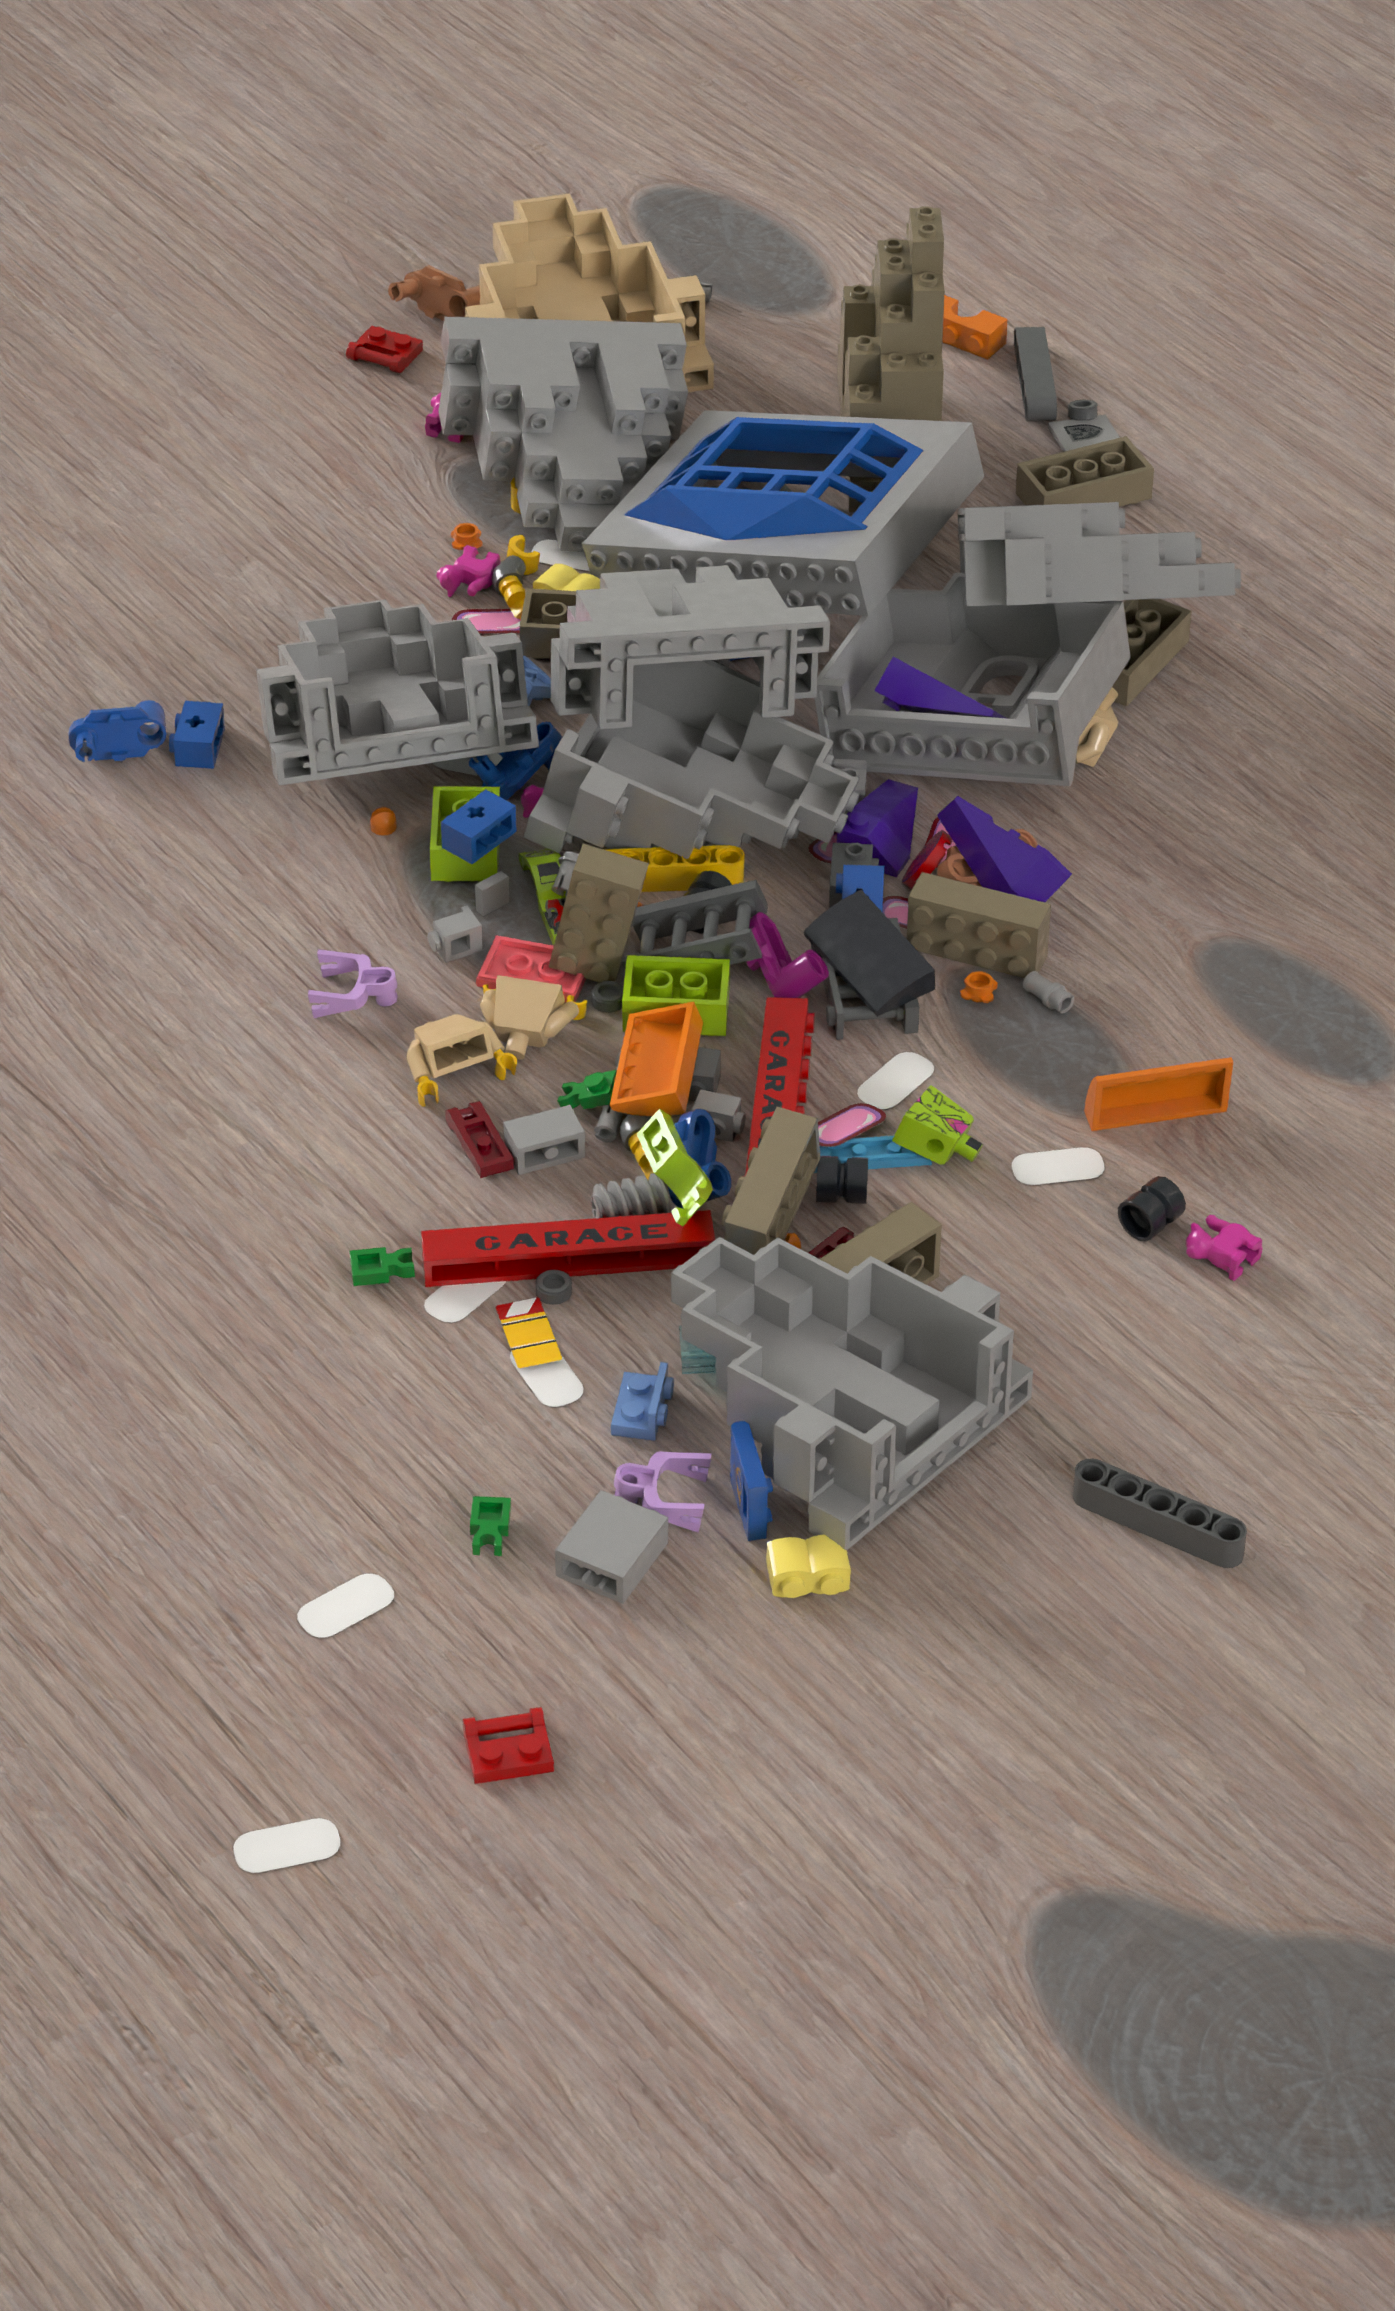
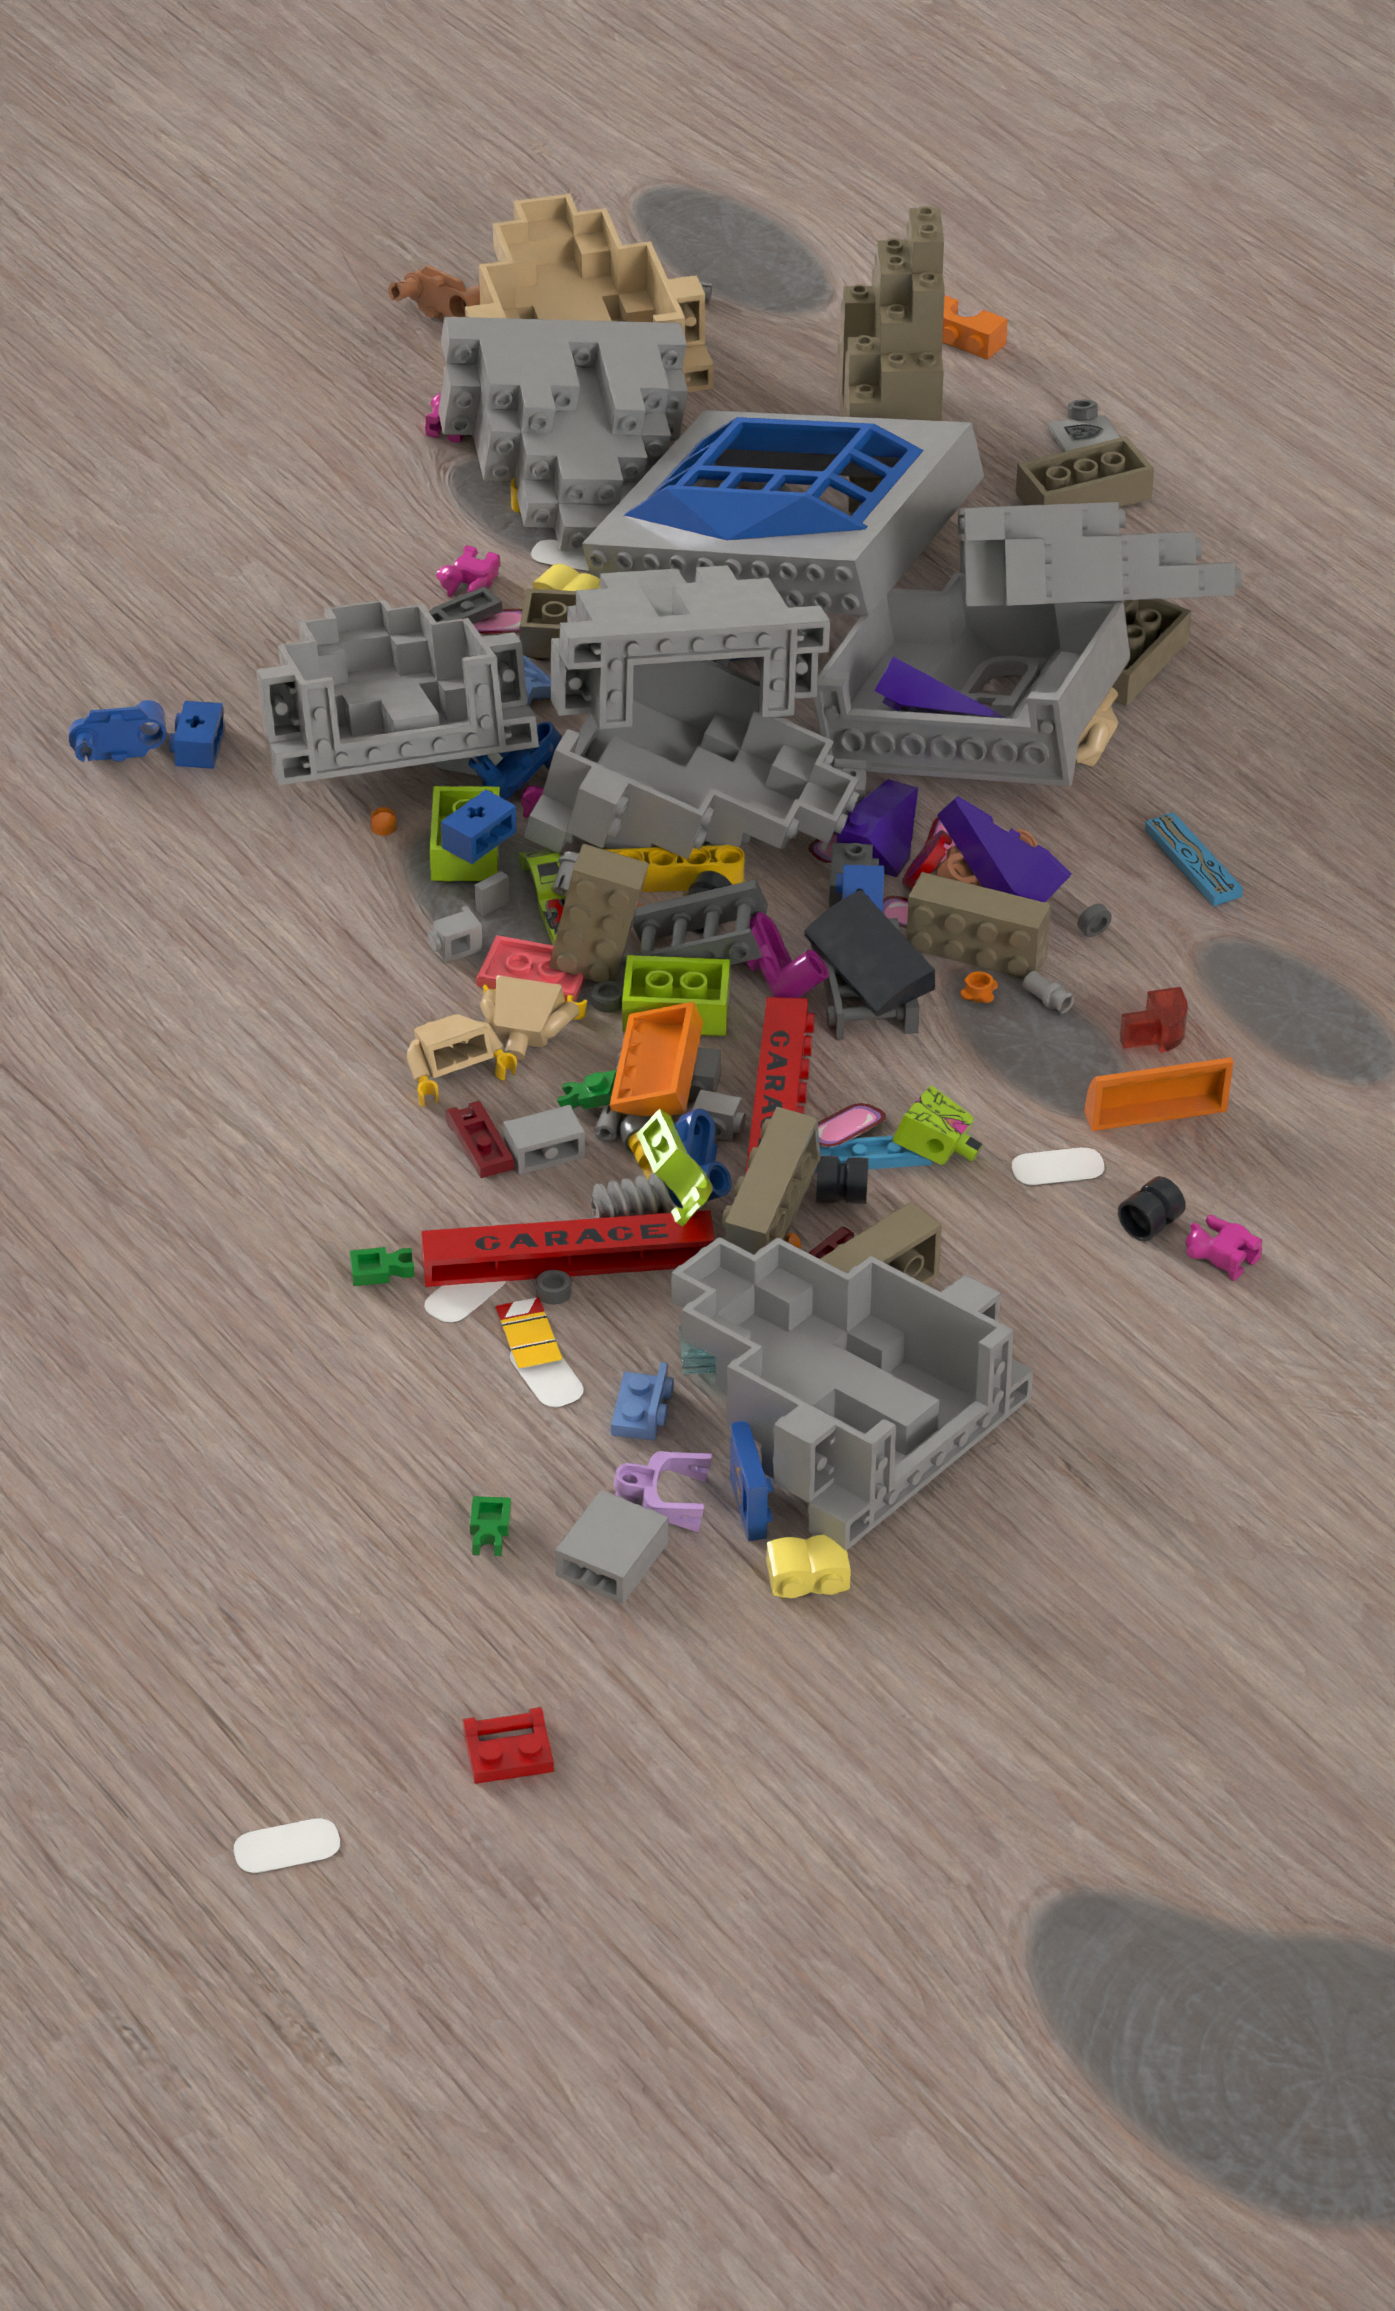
white sticker [297,1573,394,1638] -> none
lavender piece [308,949,398,1018] -> none
red plate [346,326,423,373] -> none
orange plate [451,523,482,550] -> none
yellow piece [492,535,540,619] -> none
white sticker [857,1052,934,1109] -> none
dark grey beam [1014,327,1057,421] -> none
dark grey beam [1073,1458,1247,1568] -> none
none -> dark grey hinge [429,586,502,624]
none -> dark grey tile [1077,904,1112,937]
none -> clear red brick [1120,987,1188,1053]
none -> dark azure tile [1145,812,1243,906]

